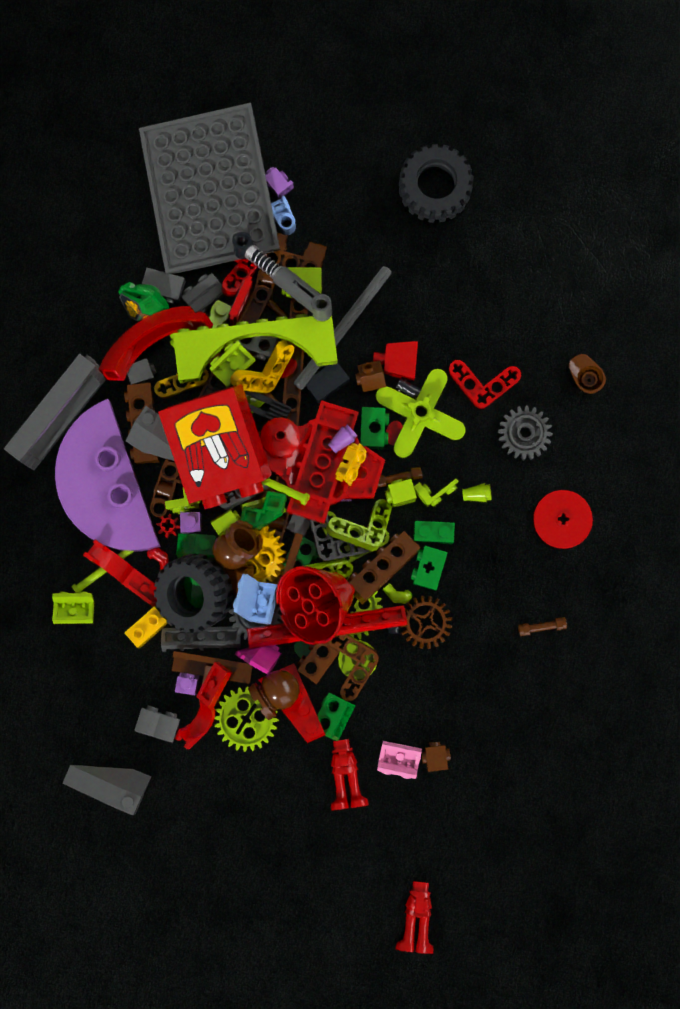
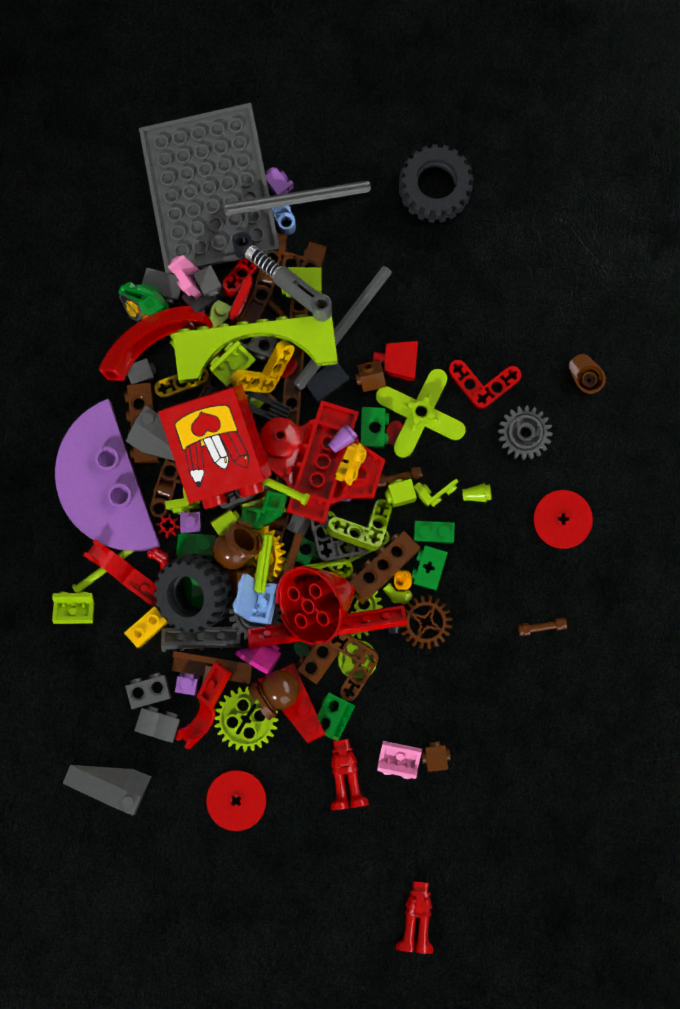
dark grey window [4,353,106,470] -> none
black pin [395,378,421,399] -> none
none -> dark grey brick [125,673,172,709]
none -> bright pink bracket [168,255,203,299]
none -> dark grey brick [193,265,222,298]
none -> red piece [206,770,266,831]
none -> dark grey axle [224,181,371,215]
none -> lime axle [254,534,273,593]
none -> light orange tile [394,570,412,590]

